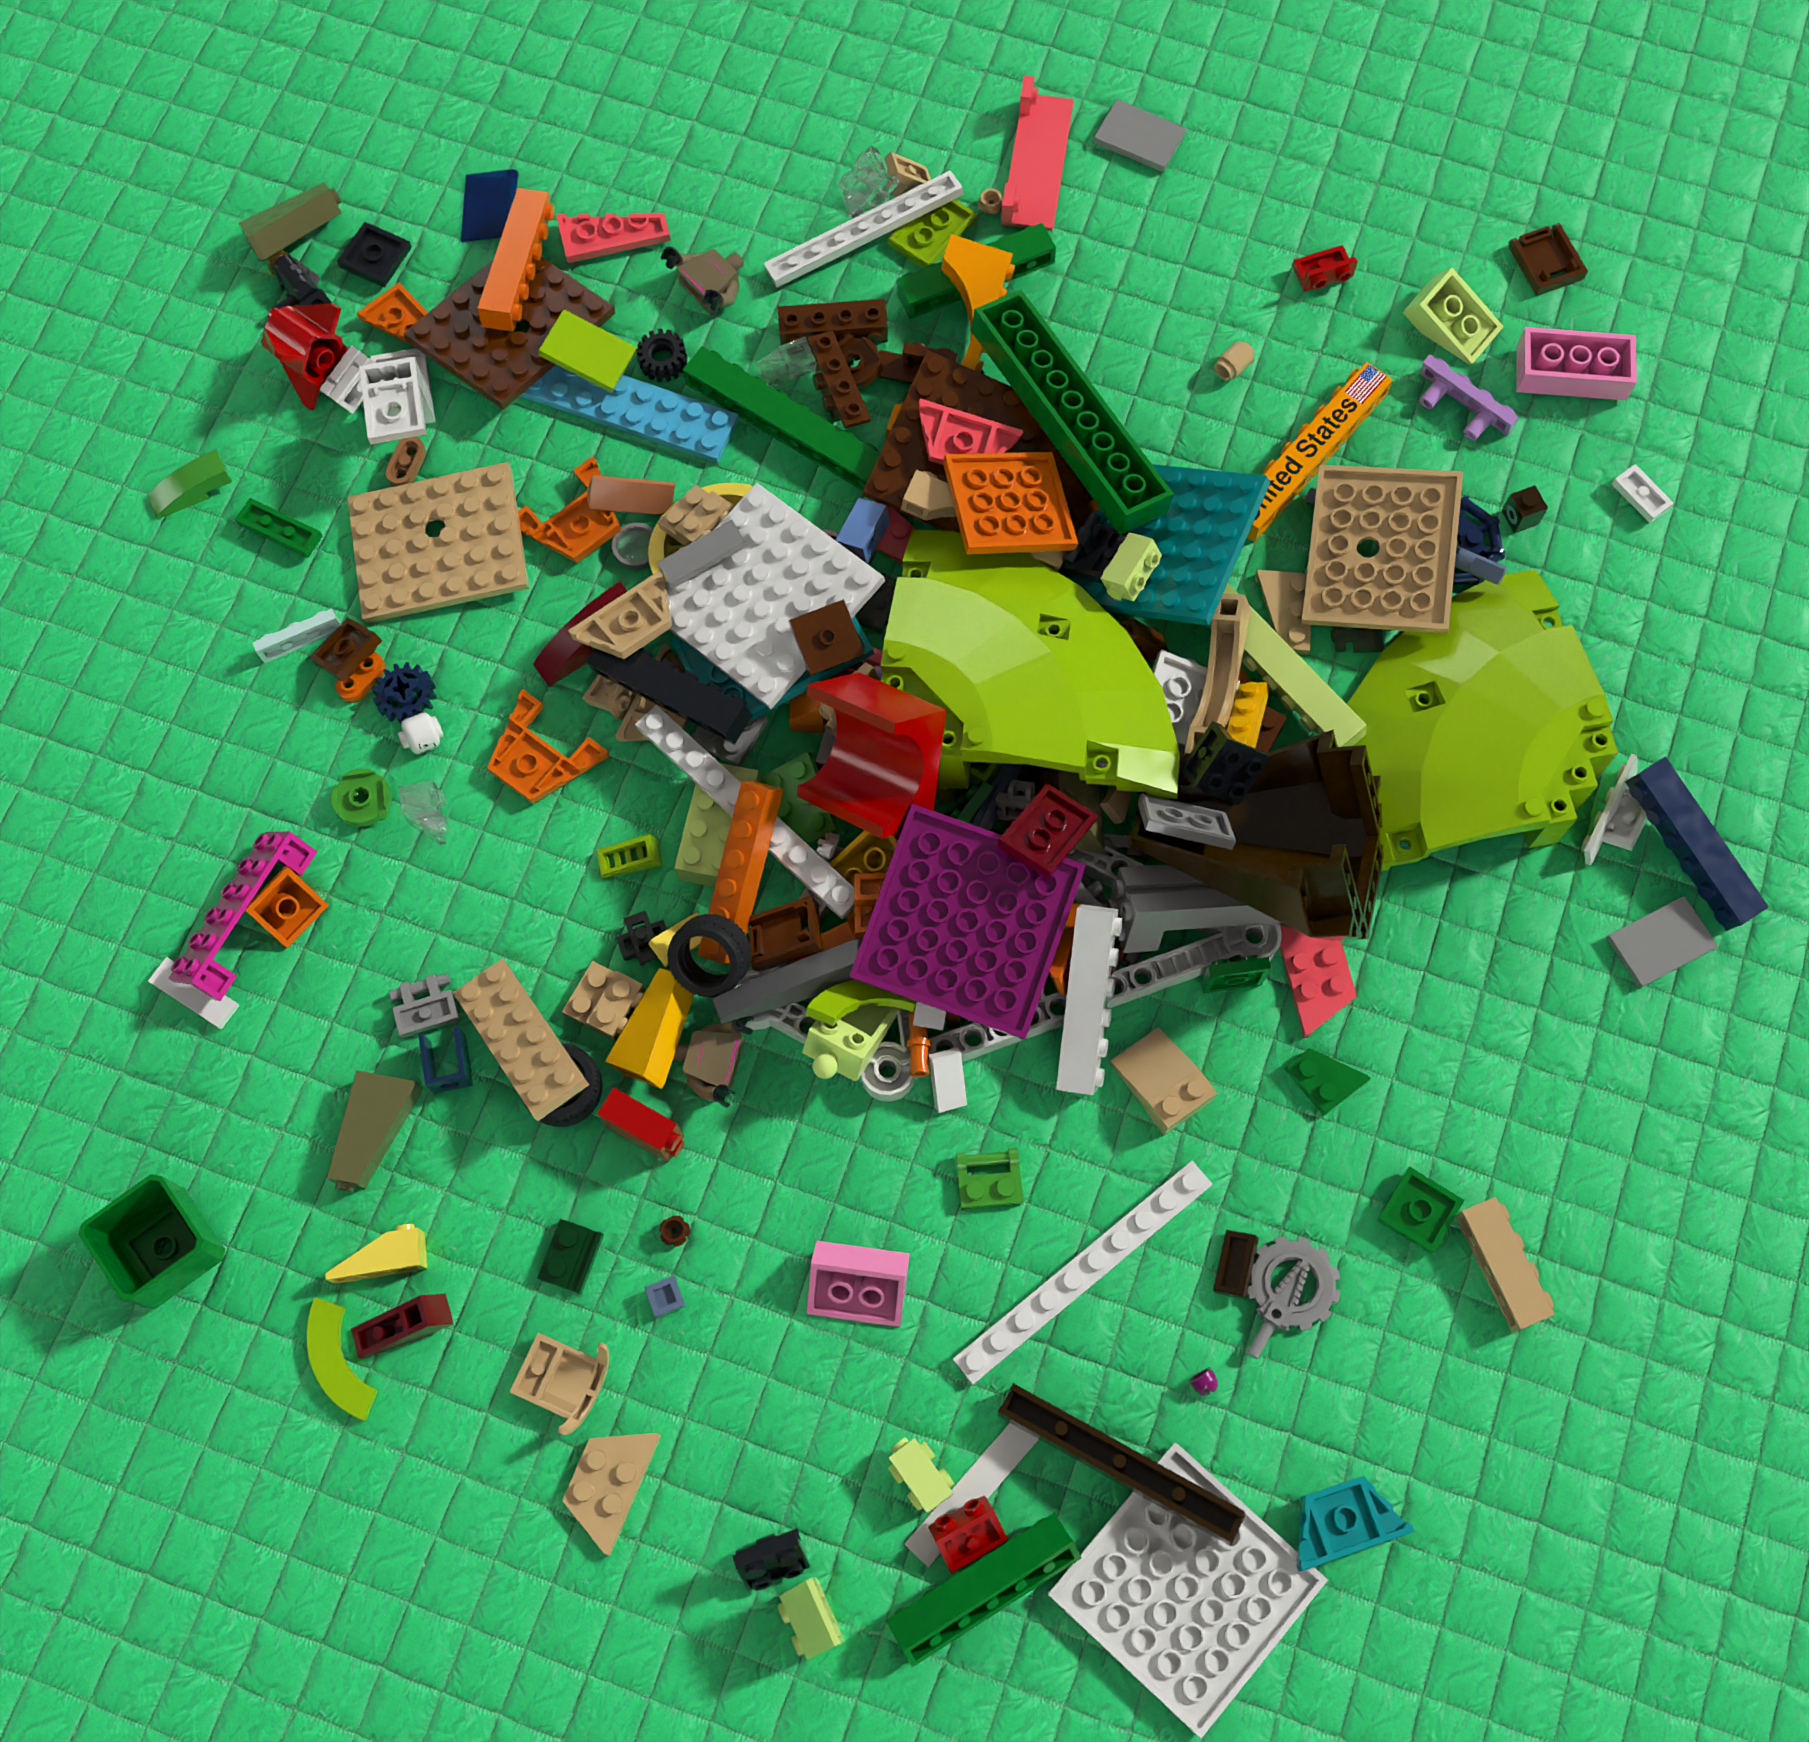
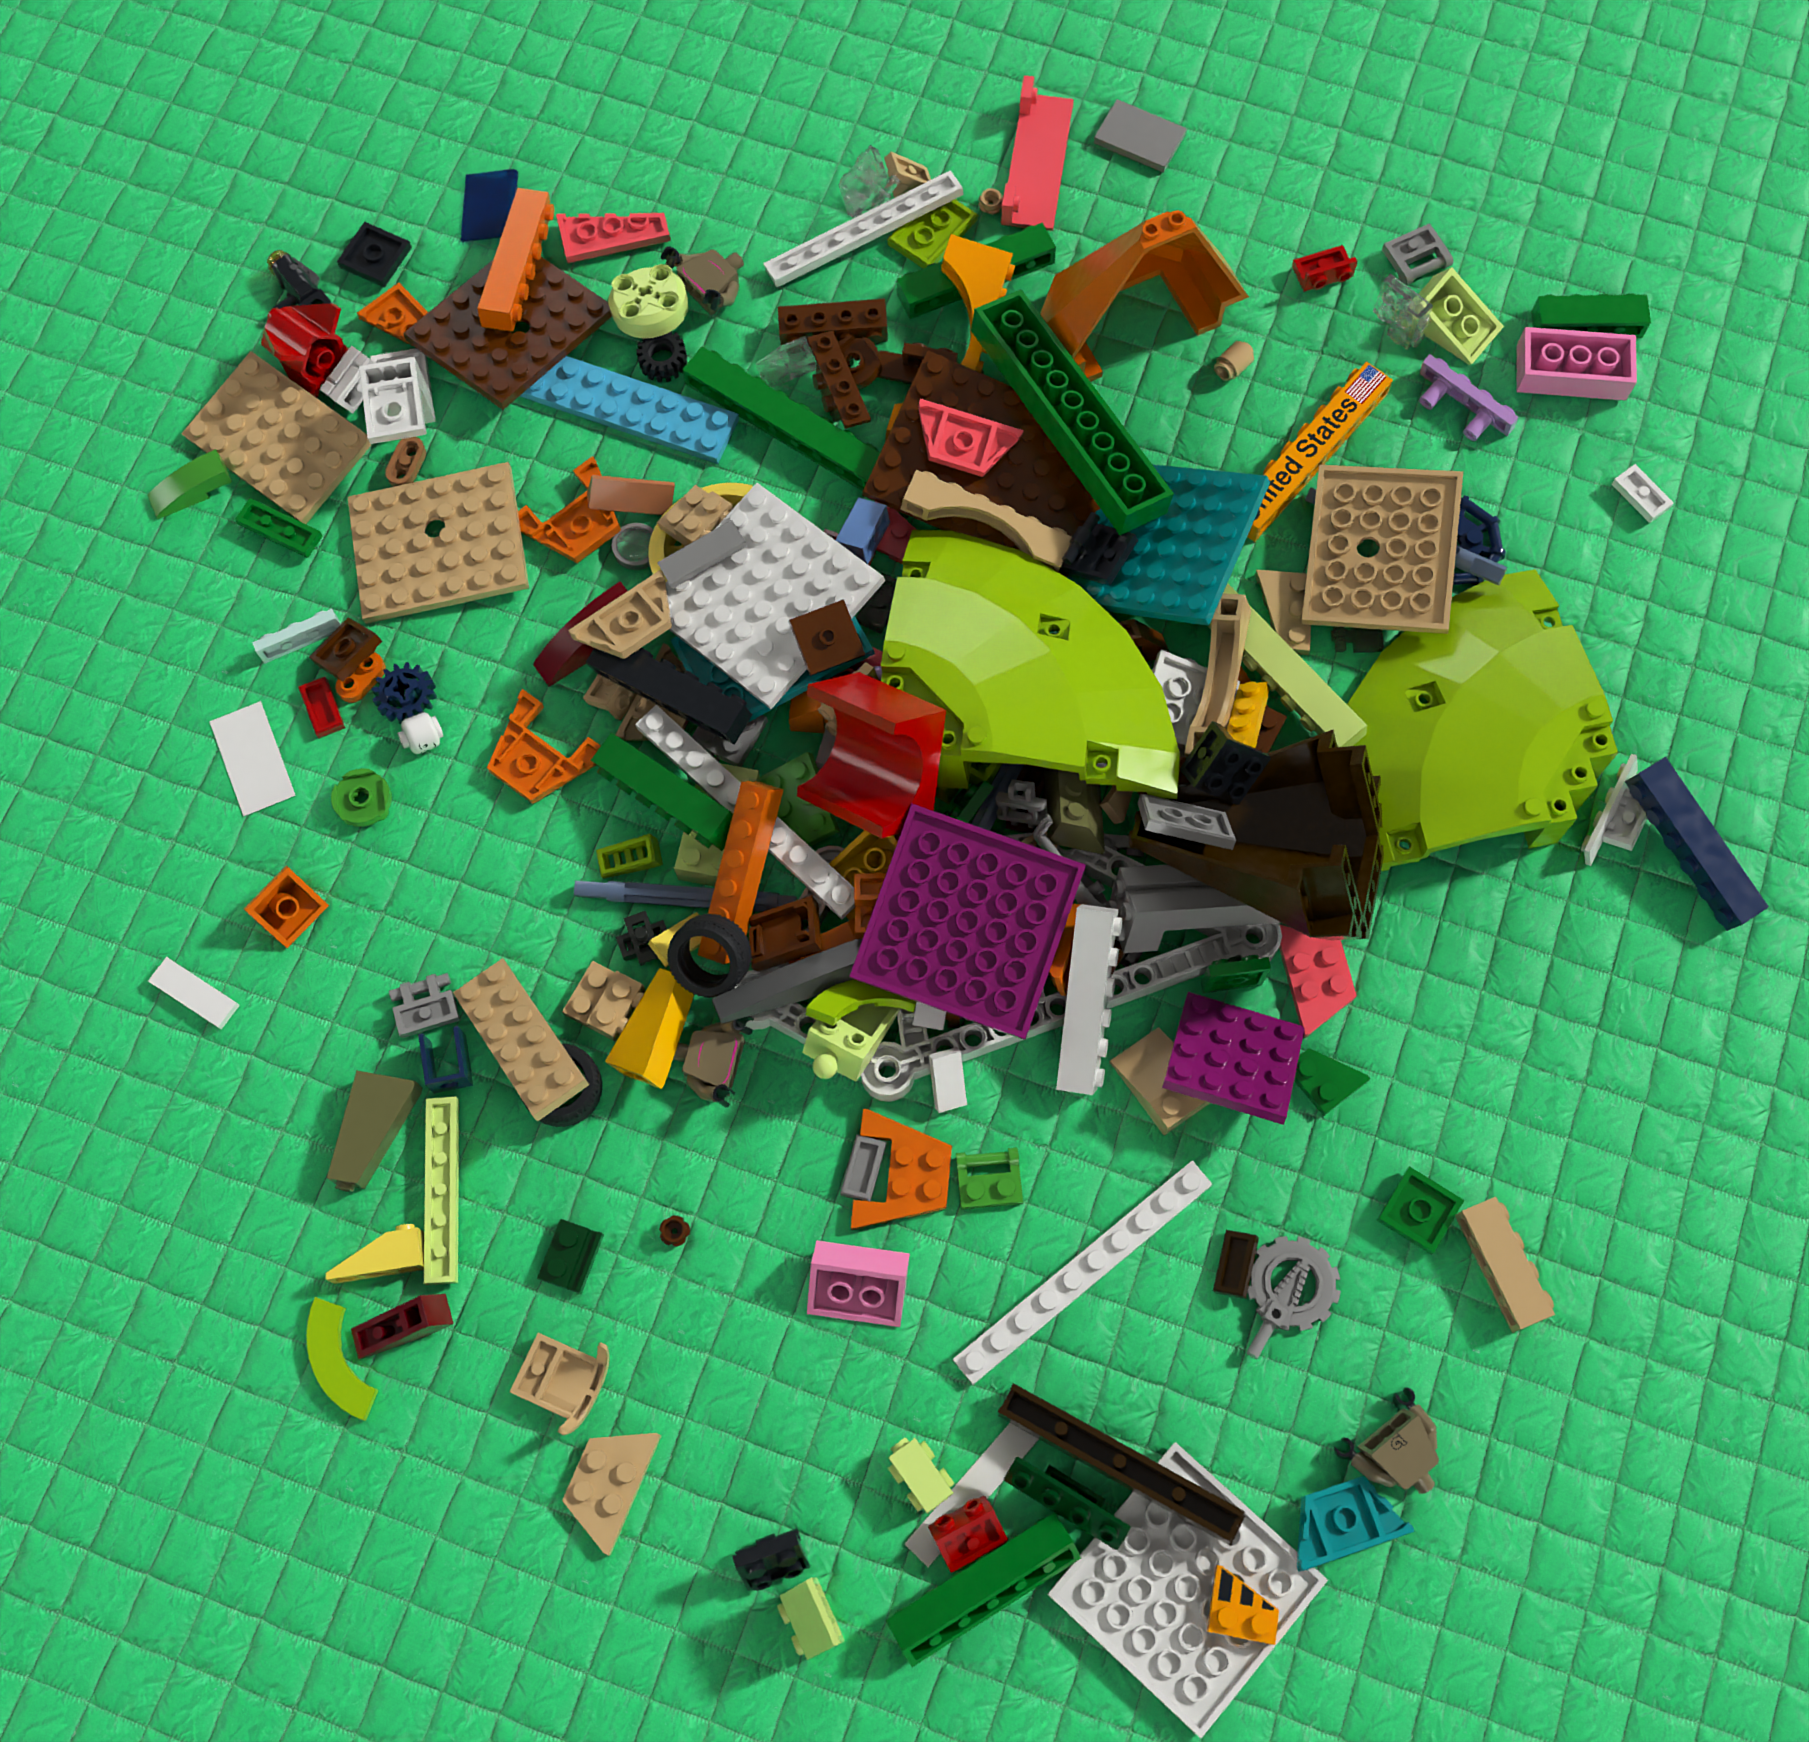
green plate [79,1174,225,1309] -> none
dark pink bracket [168,831,317,1001] -> none
olive slope [238,182,341,261] -> none
clear slope [398,780,449,845] -> none
lime tile [538,309,637,393] -> none
red brick [597,1087,685,1162] -> none
sand blue plate [644,1276,686,1319] -> none
white piece [817,832,839,859] -> none
orange pin [907,1013,931,1077] -> none
orange plate [943,452,1078,554] -> none
dark red plate [997,783,1098,879] -> none
yellowish green brick [1100,532,1162,602] -> none
magenta hinge [1189,1367,1218,1396] -> none
dark brown brick [1502,485,1548,534] -> none
reddish brown container [1509,223,1588,296] -> none
light grey tile [1606,896,1718,989] -> none
none -> tan plate [182,351,372,524]
none -> white sticker [209,701,296,816]
none -> red tile [298,676,345,739]
none -> yellowish green plate [424,1097,459,1285]
none -> sand blue piece [574,881,797,912]
none -> green brick [591,732,733,851]
none -> yellowish green piece [608,264,688,338]
none -> light grey tile [840,1135,886,1201]
none -> orange wing [851,1109,952,1230]
none -> dark green bracket [1004,1457,1131,1550]
none -> orange piece [1040,210,1249,382]
none -> magenta plate [1162,992,1305,1125]
none -> light orange wing [1207,1565,1279,1645]
none -> dark tan torso [1334,1387,1439,1494]
none -> clear plate [1373,274,1433,350]
none -> light grey plate [1382,223,1453,286]
none -> green brick [1531,293,1651,338]

